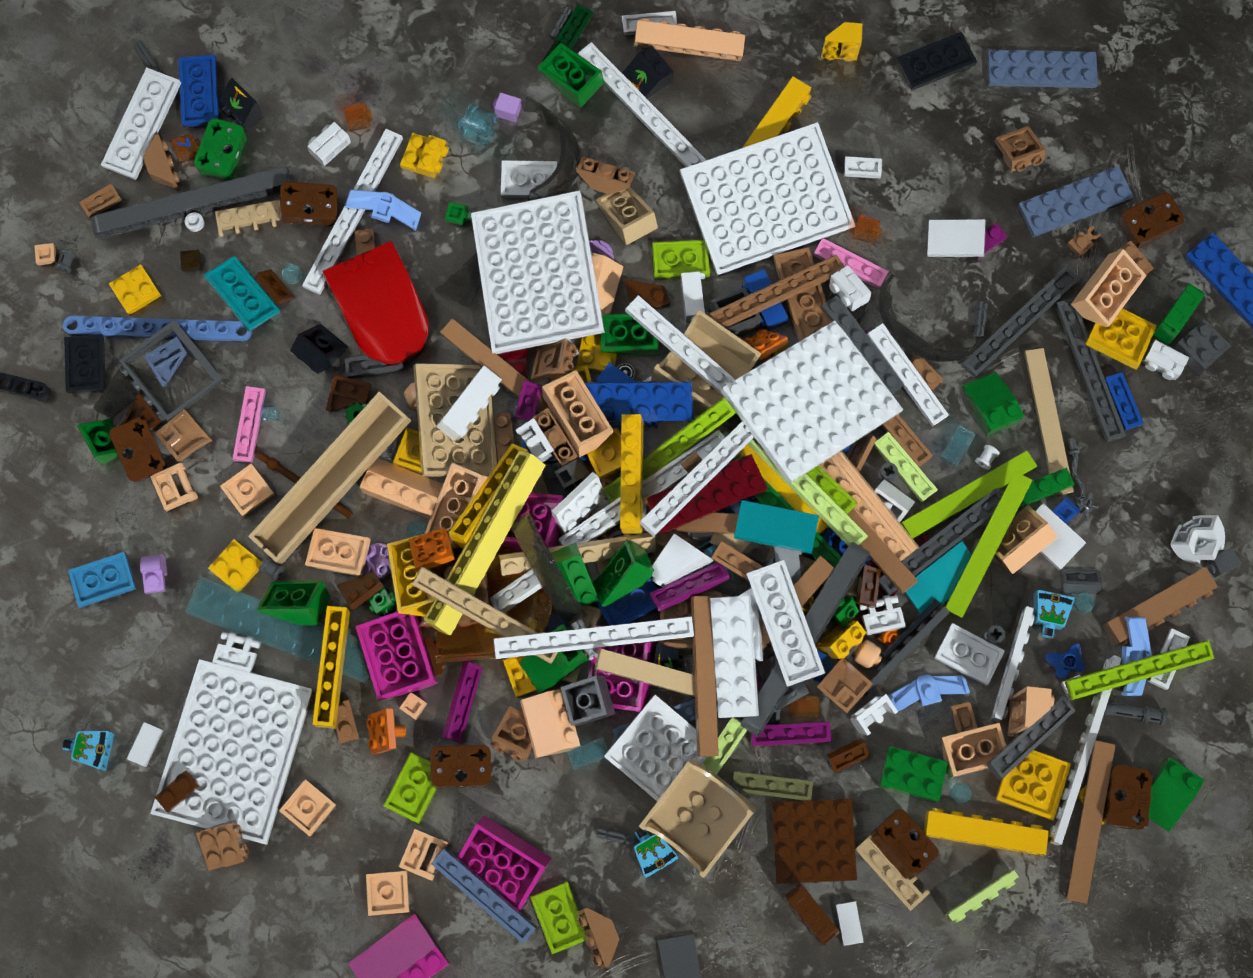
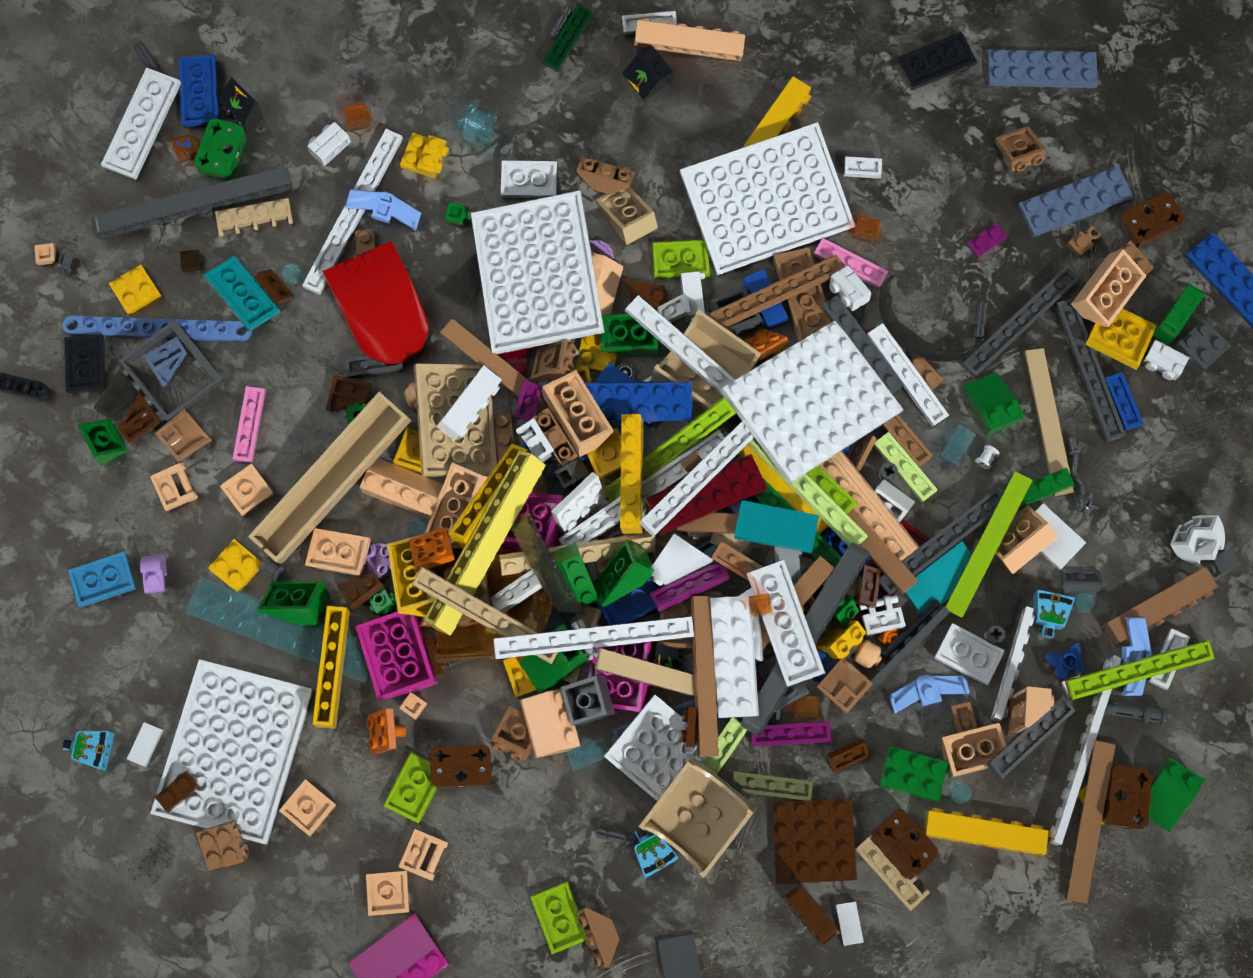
medium nougat plate [79,184,122,219] -> none
reddish brown axle [109,418,167,482] -> none
medium nougat slope [143,134,180,190] -> none
white tile [184,212,204,232] -> none
white plate [212,631,261,673] -> none
reddish brown bar [255,451,354,519] -> none
clear light blue tile [260,407,280,421] -> none
reddish brown axle [279,182,337,226] -> none
black slope [290,324,348,374] -> none
medium nougat plate [336,700,360,744] -> none
sand blue plate [431,847,537,944] -> none
magenta plate [442,661,483,743] -> none
dark pink slope [458,815,552,911] -> none
lavender brick [493,93,522,123] -> none
clear smoke windscreen [523,97,580,201] -> none
green slope [537,43,604,108] -> none
white plate [578,42,707,167] -> none
yellow slope [821,22,863,61] -> none
white window [850,694,898,736] -> none
lime tile [901,451,1037,539] -> none
white tile [927,219,986,257] -> none
yellowish green plate [944,870,1019,923] -> none
yellow plate [995,750,1071,821] -> none
blue plate [1052,497,1081,524] -> none
none -> white plate [657,294,690,323]
none -> reddish brown plate [681,706,697,747]
none -> clear orange brick [749,593,774,618]

